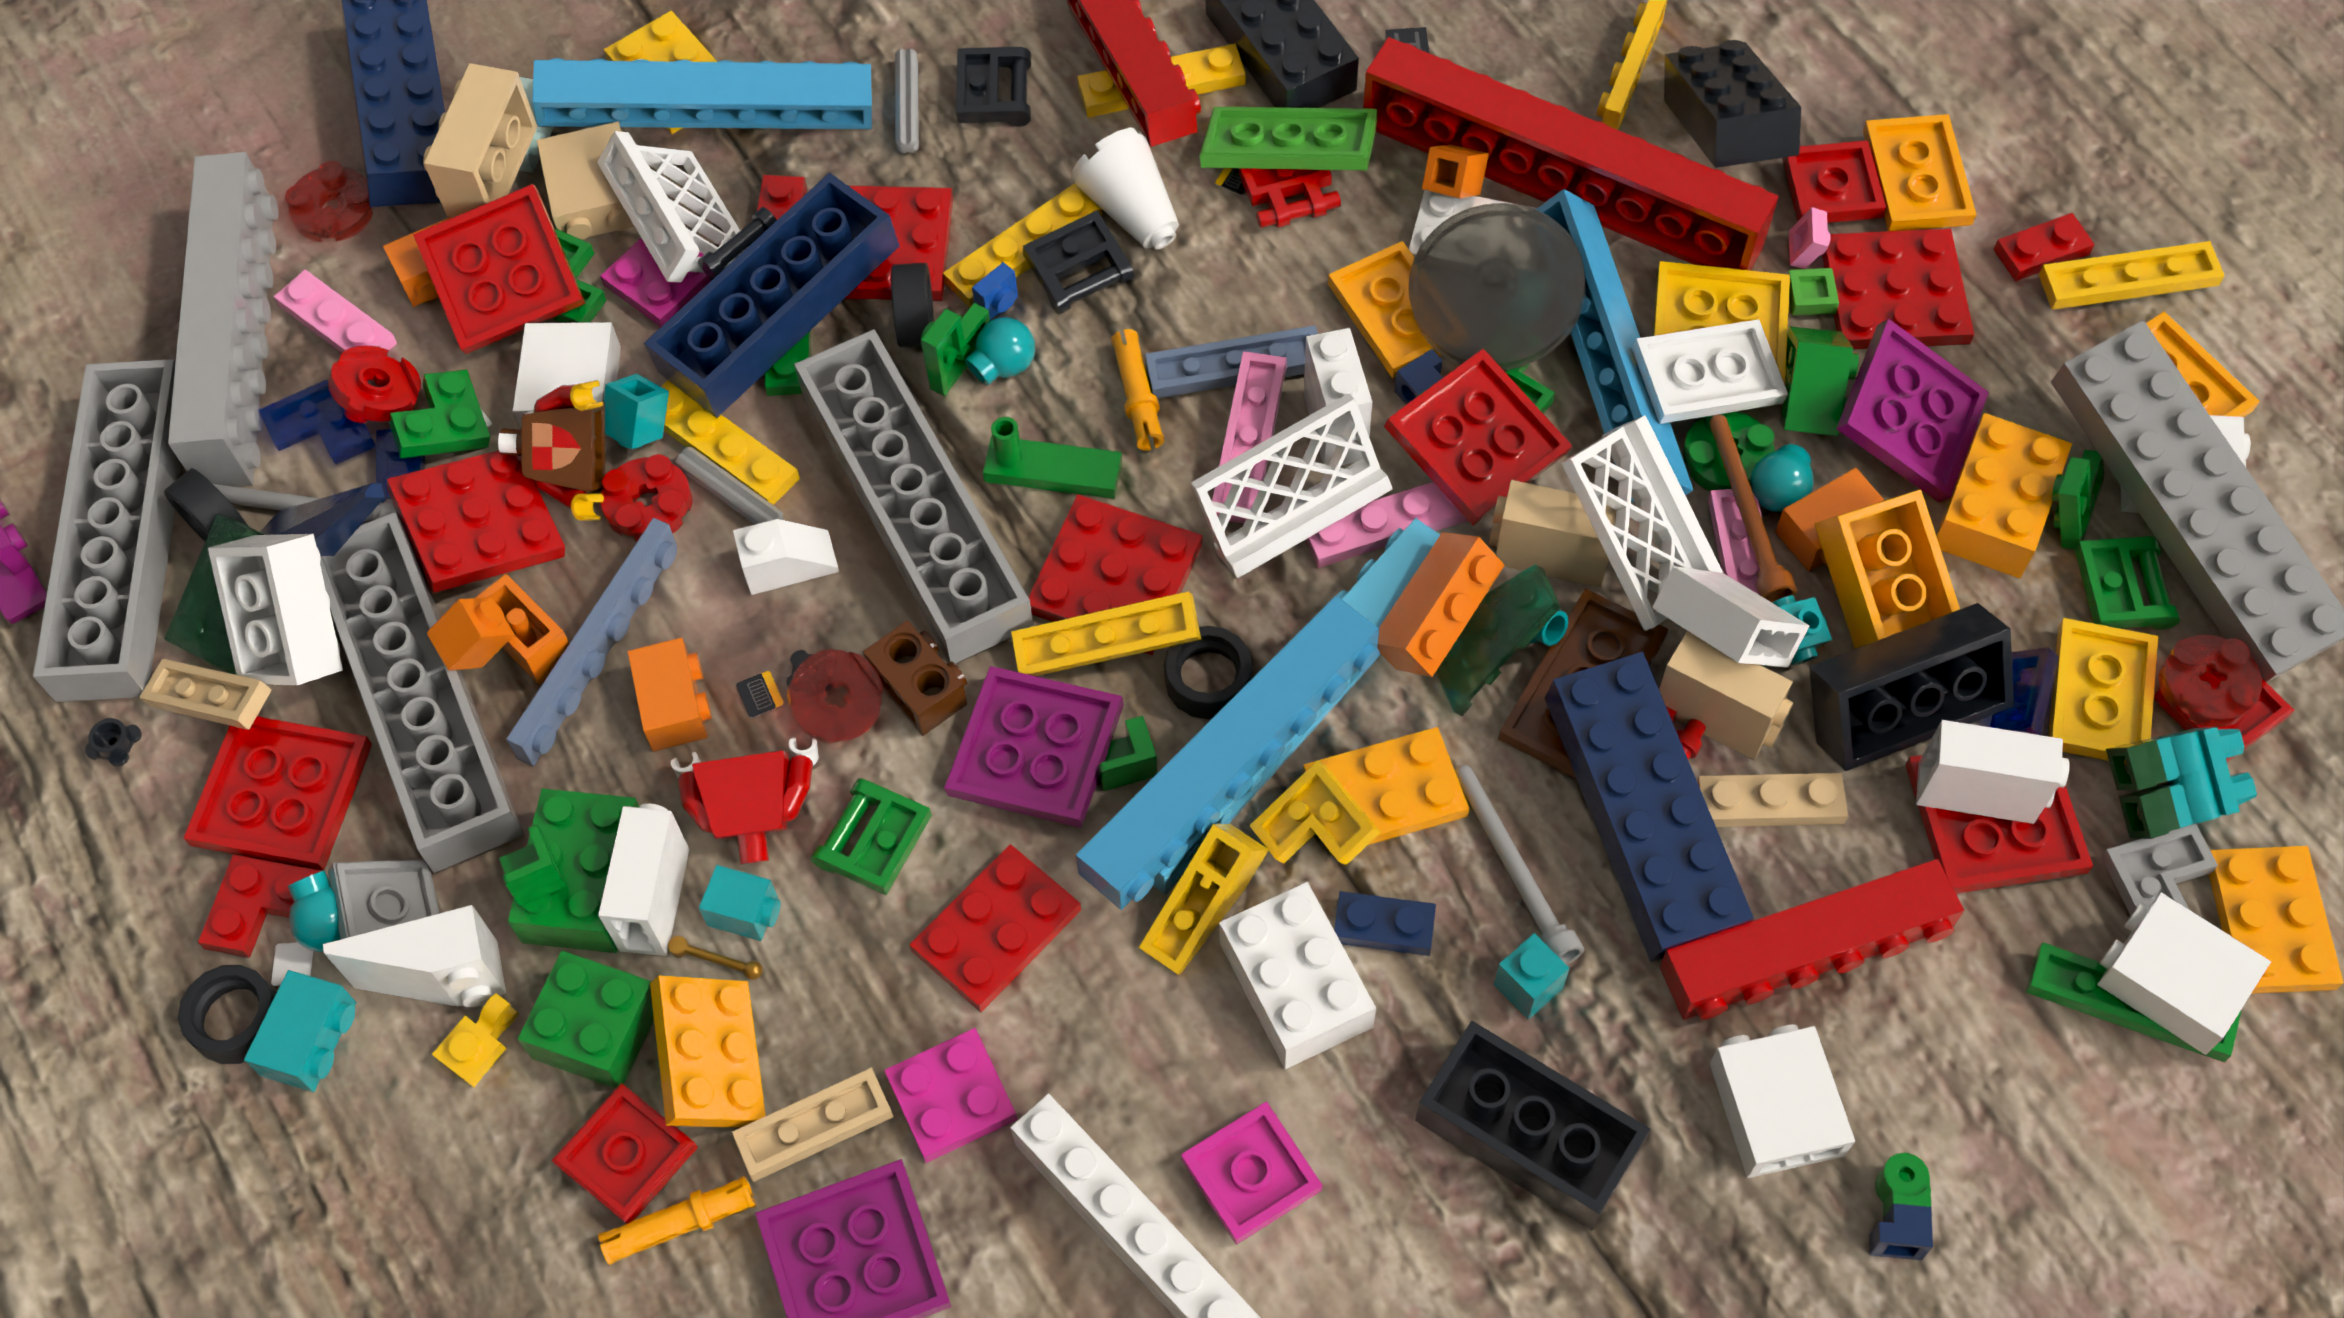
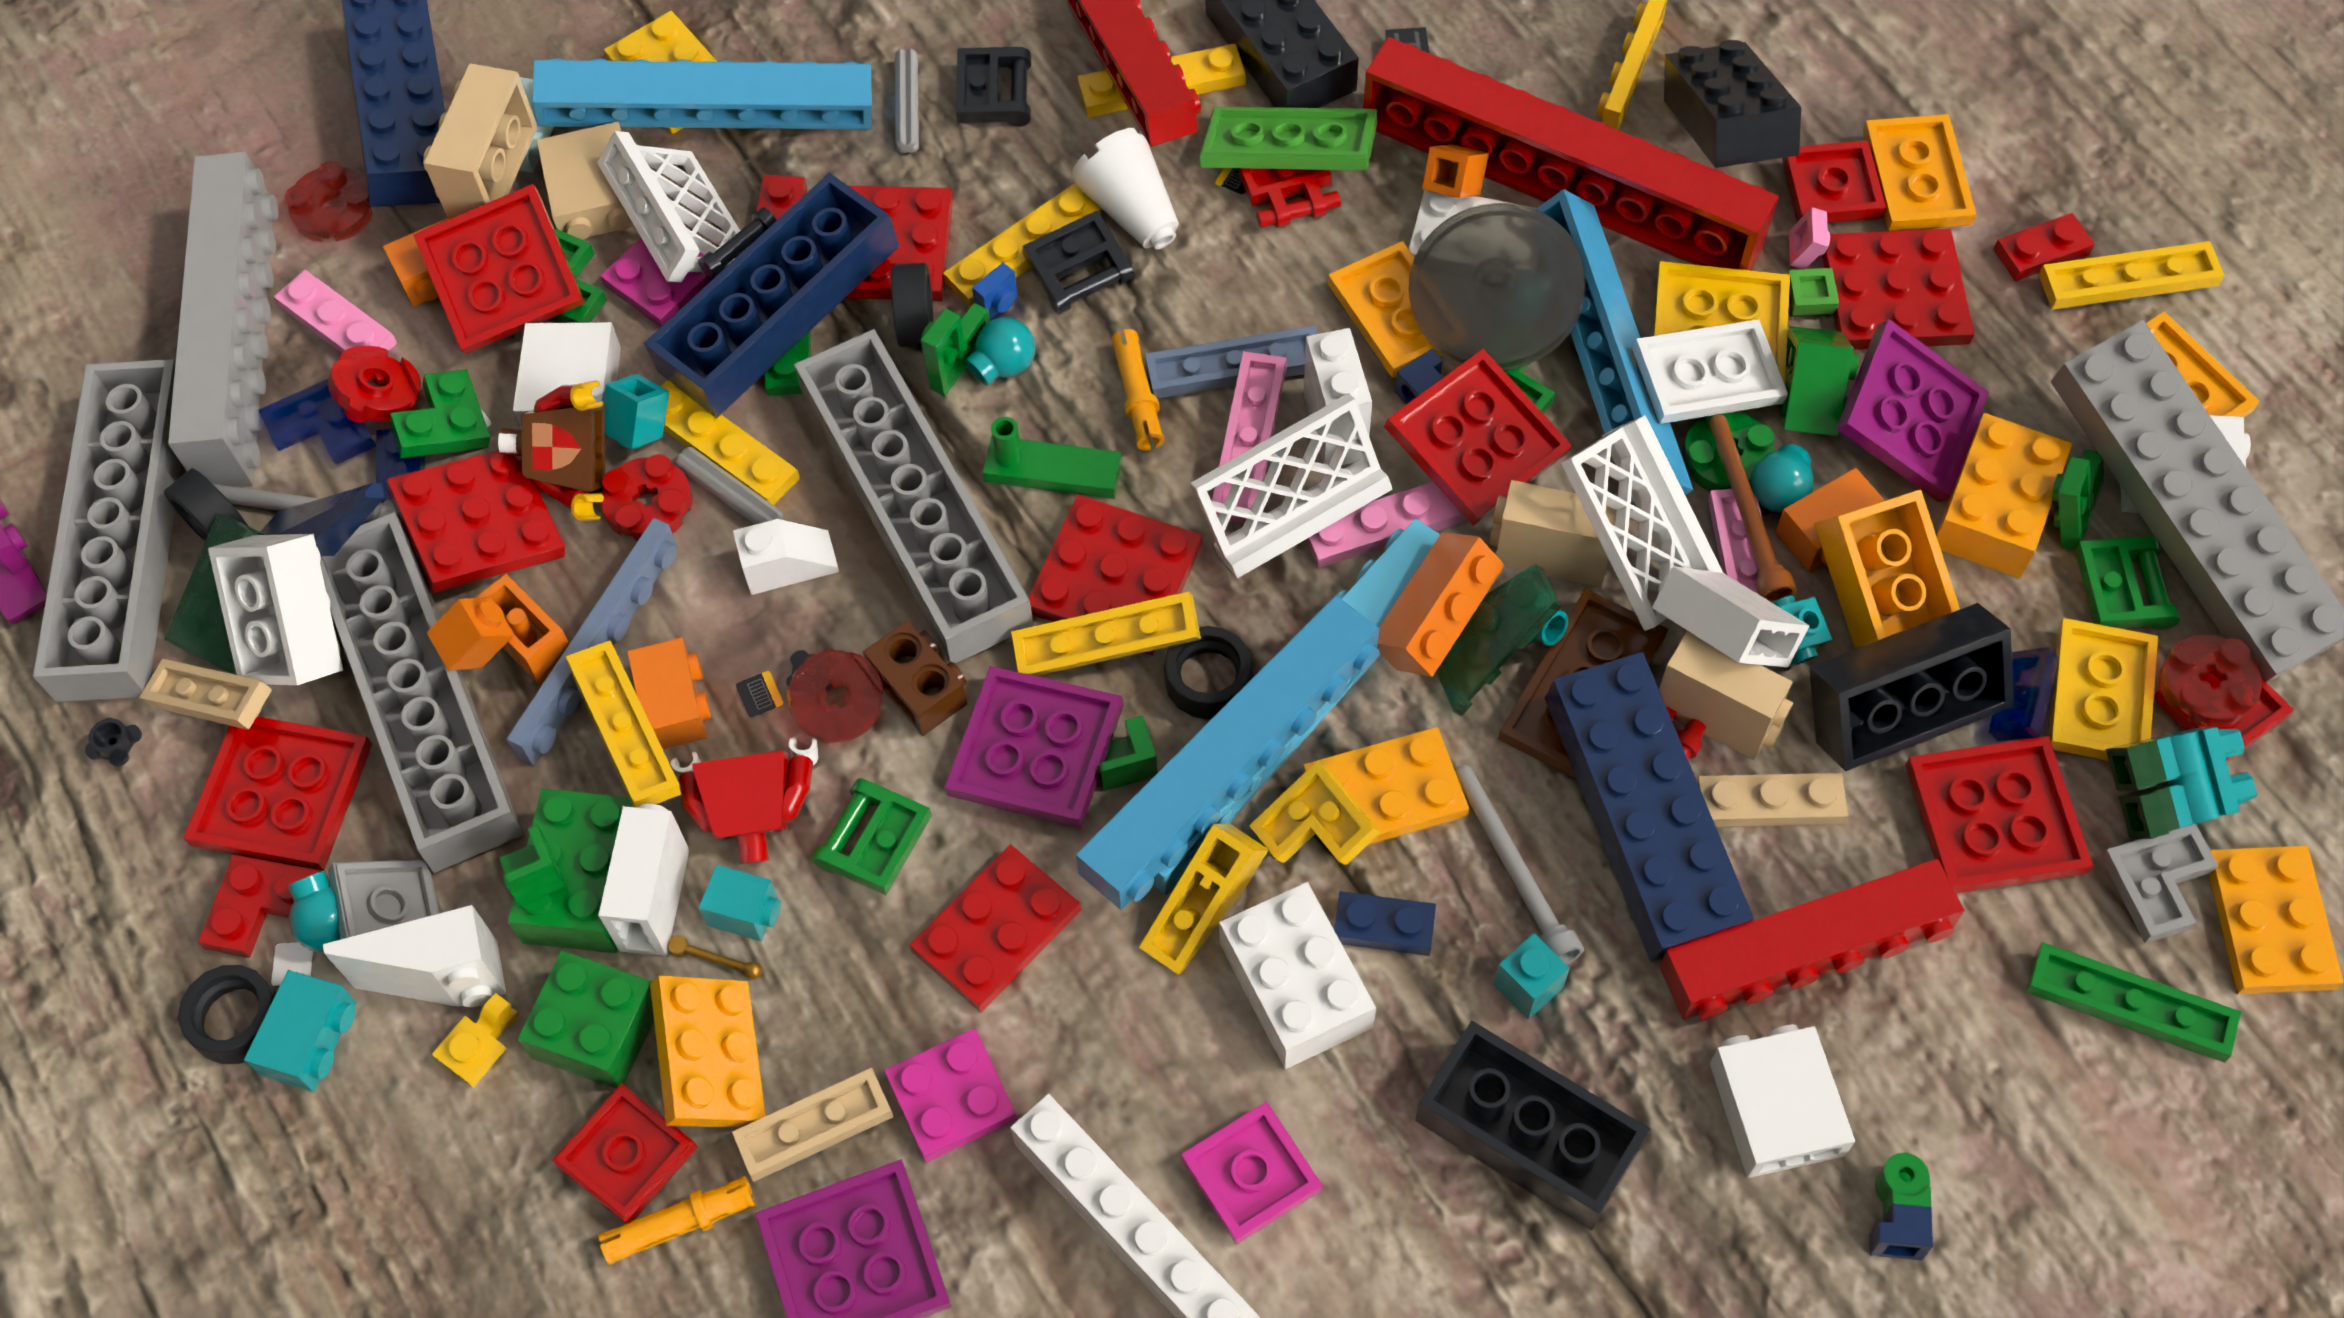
white brick [1916,720,2069,824] -> none
white brick [2097,892,2271,1055] -> none
none -> yellow plate [566,640,681,808]

